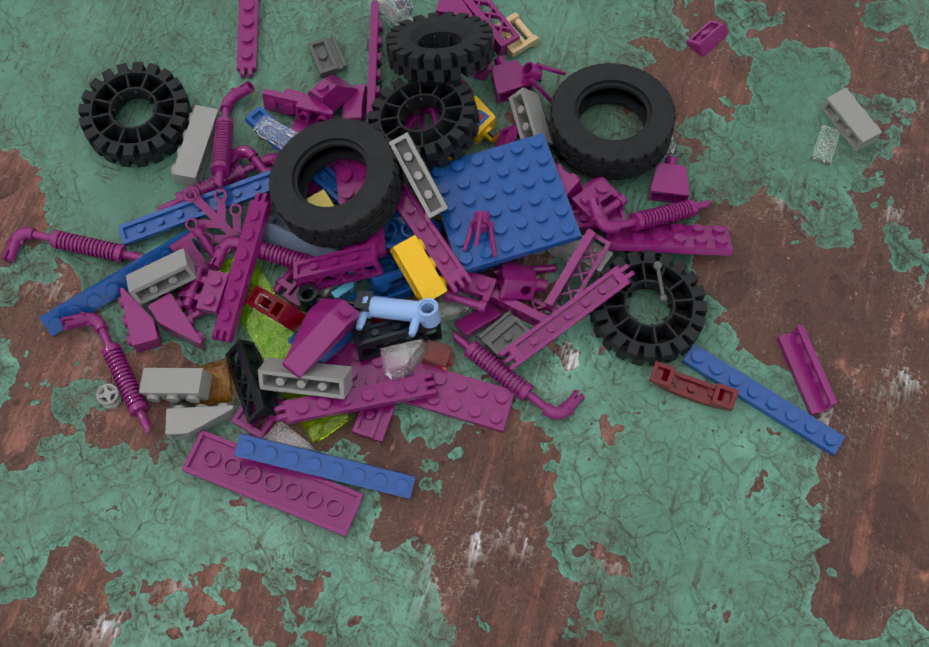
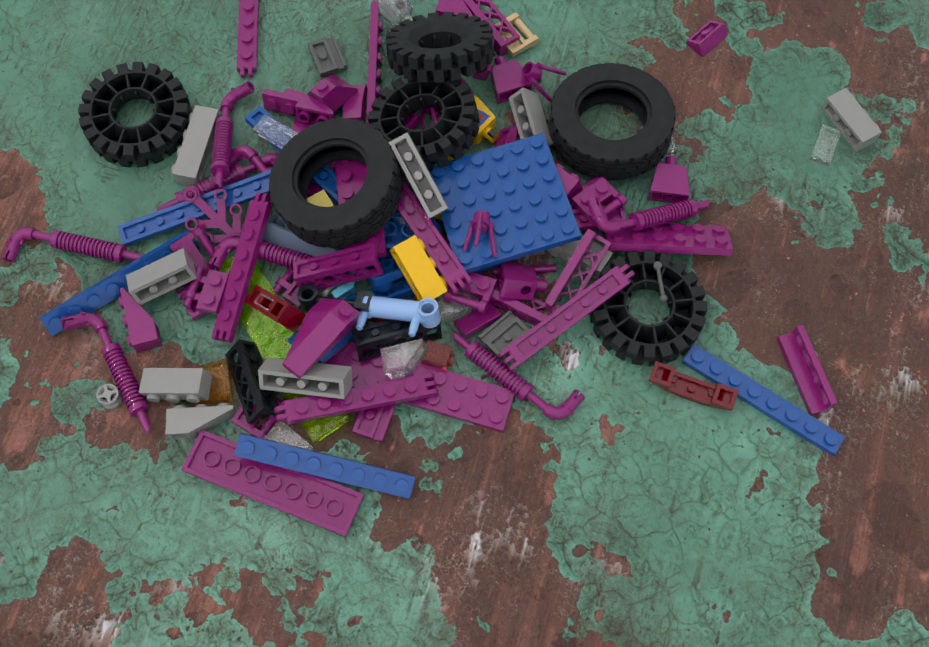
magenta slope [148,293,206,351] -> none

